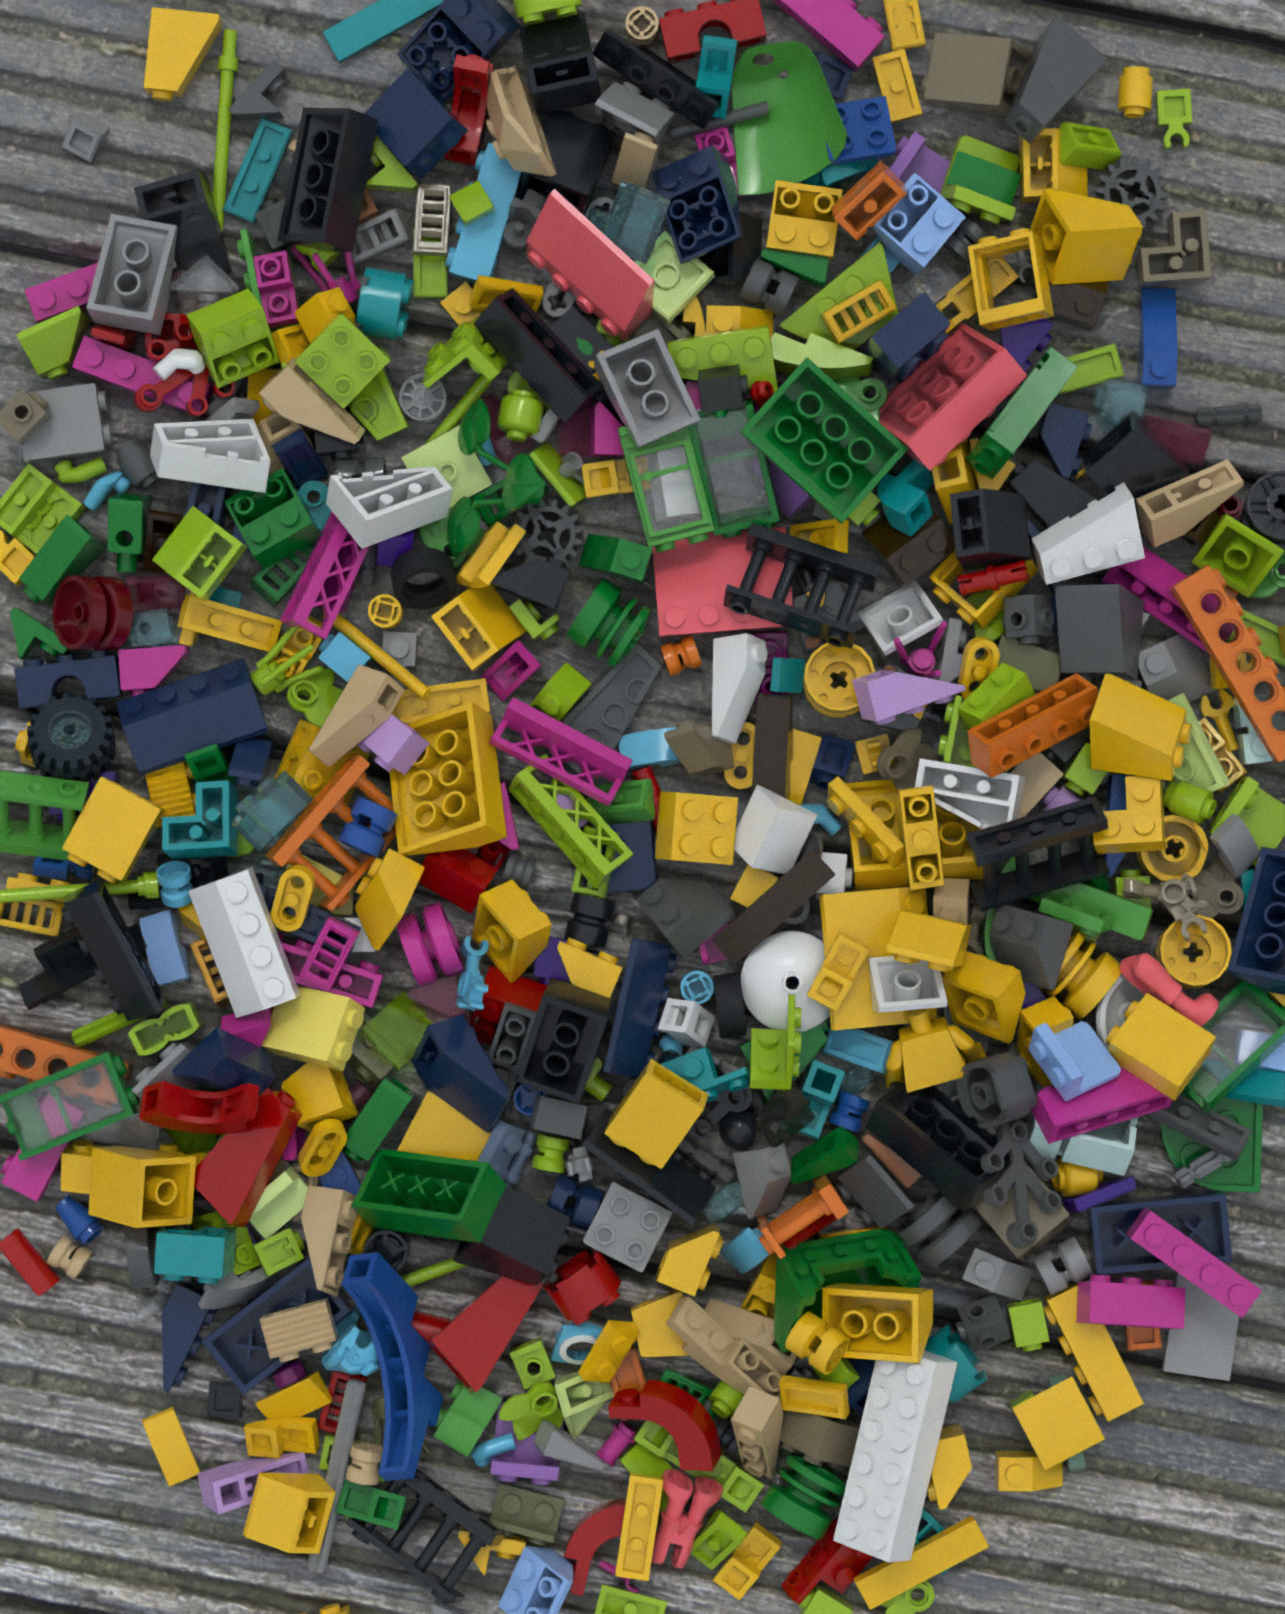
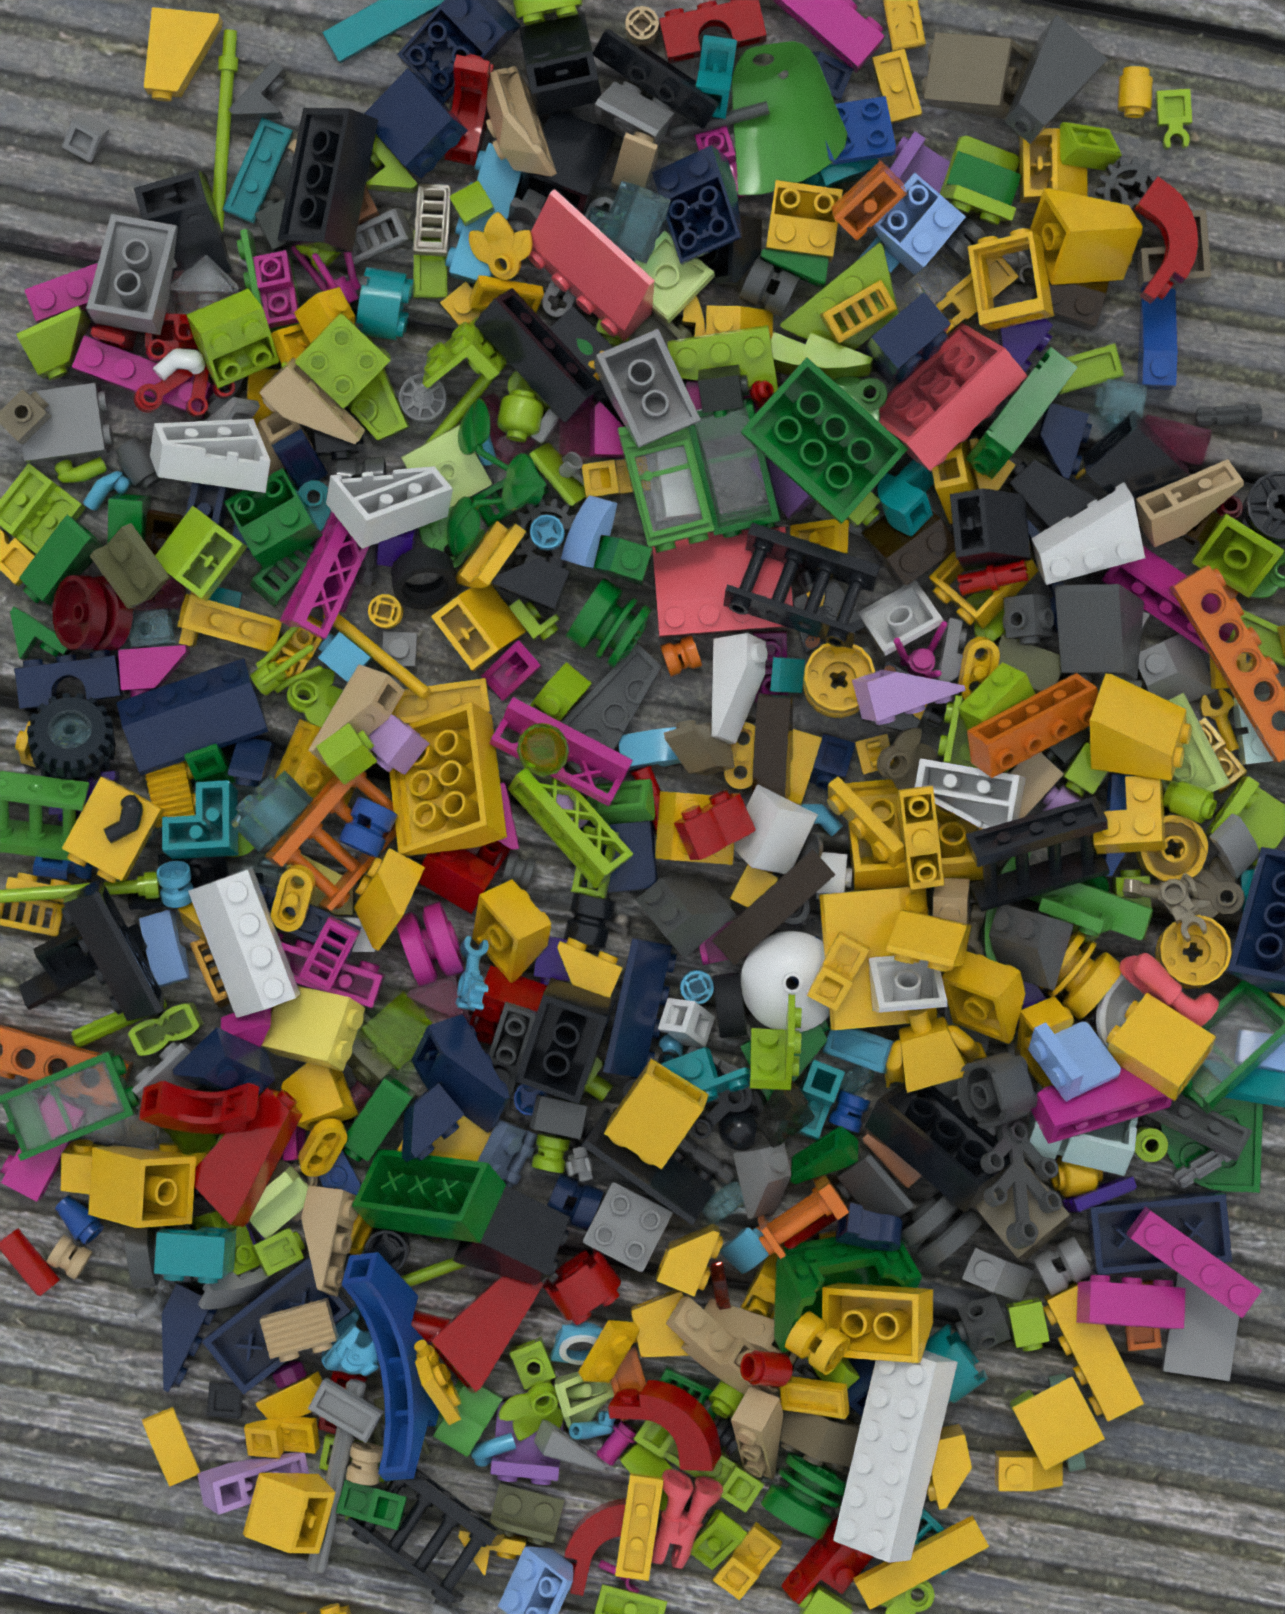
none -> olive bracket [90,523,170,609]
none -> black arm [104,795,144,843]
none -> light grey tile [308,1378,384,1443]
none -> lime brick [316,723,377,785]
none -> dark blue slope [402,1083,465,1162]
none -> yellow plate [414,1340,462,1425]
none -> yellow plate [469,212,533,280]
none -> clear neon green hair [517,723,569,777]
none -> medium azure wheel [530,514,565,551]
none -> light blue slope [561,495,617,568]
none -> medium azure arm [569,1411,616,1440]
none -> red brick [674,790,756,860]
none -> clear red tile [710,1262,731,1310]
none -> red brick [740,1350,793,1387]
none -> dark blue leg [835,1203,903,1251]
none -> red arch [1134,176,1198,304]
none -> lime brick [1134,1126,1168,1162]

